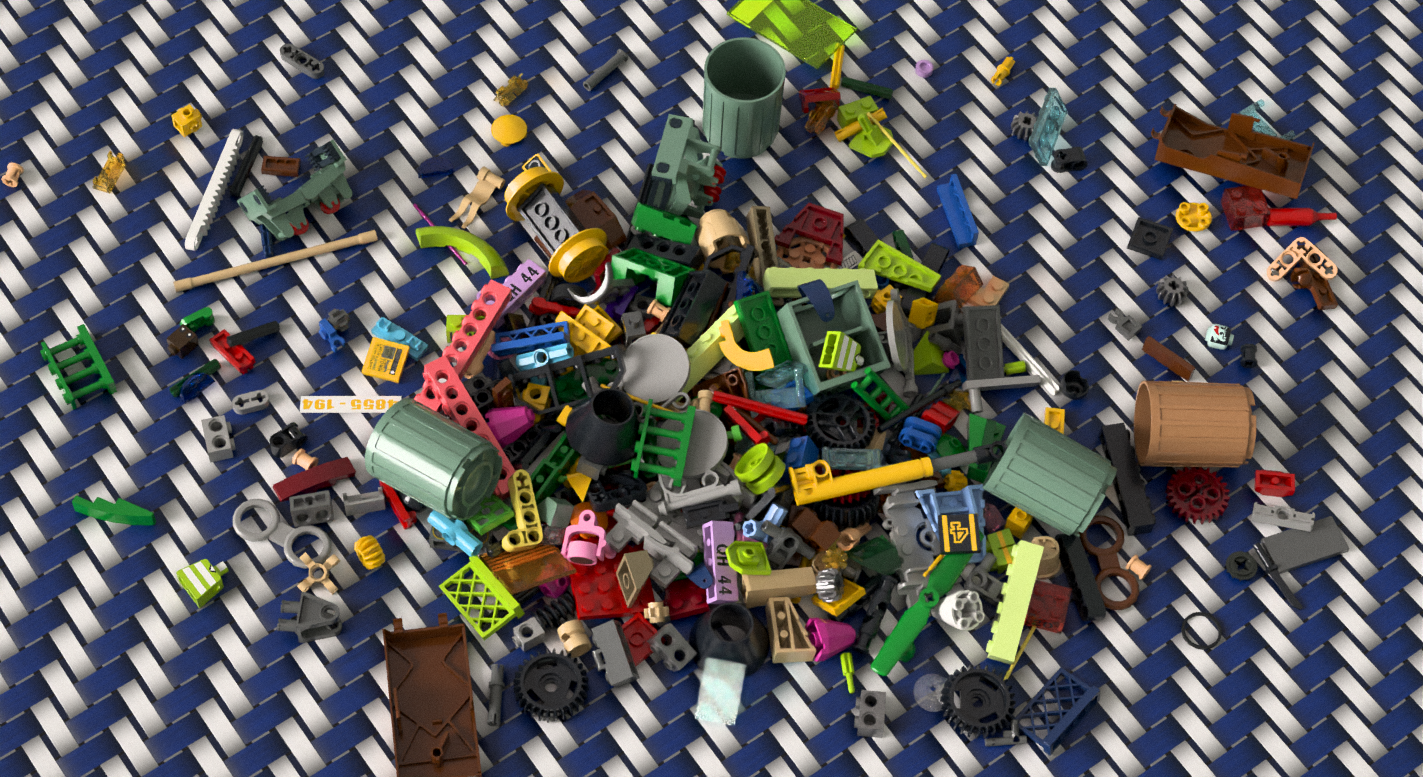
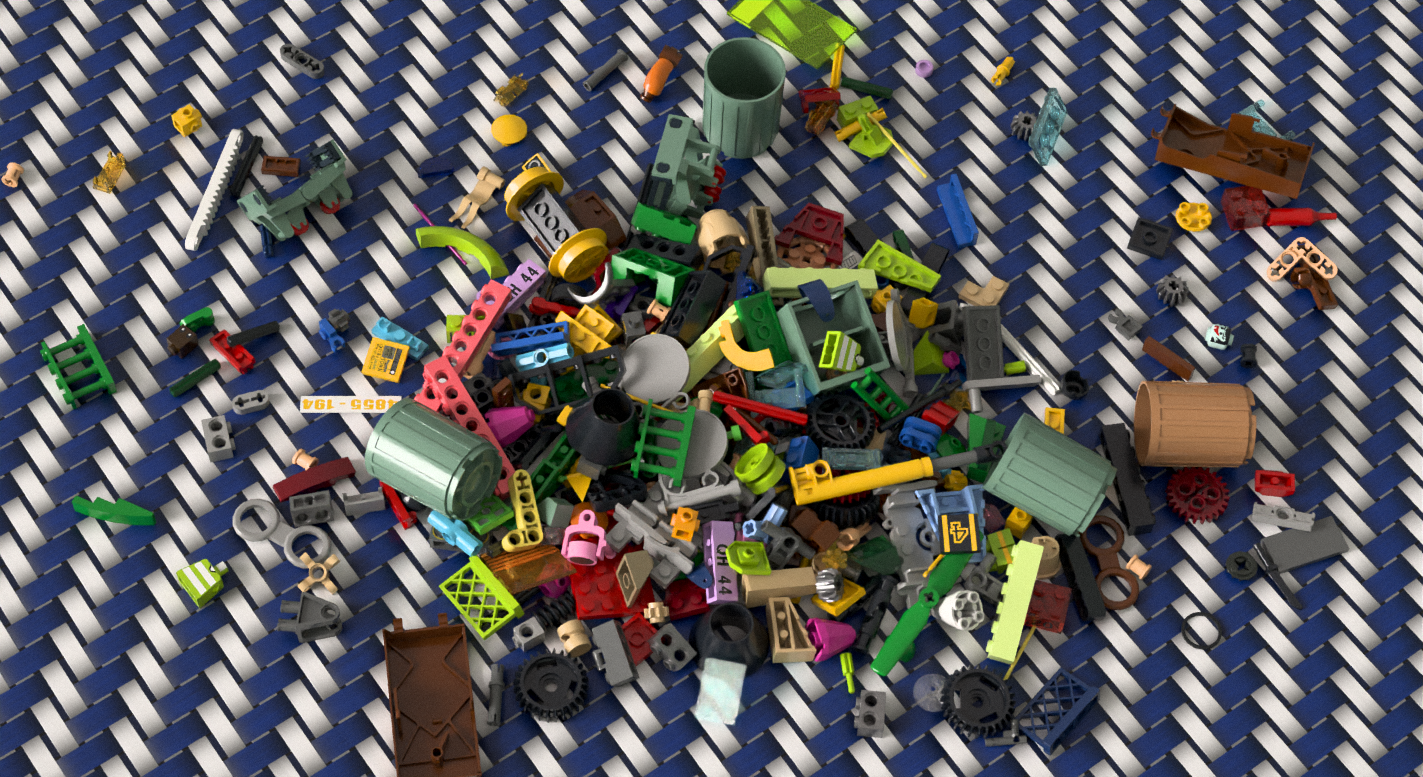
tan piece [173,230,378,293] -> none
clear blue tile [180,373,215,404] -> none
black piece [269,422,308,458] -> none
yellow gear [354,535,385,570] -> none
clear orange slope [933,265,983,308] -> none
black piece [1051,147,1088,173] -> none
none -> orange piece [640,44,683,103]
none -> light orange brick [670,507,700,542]

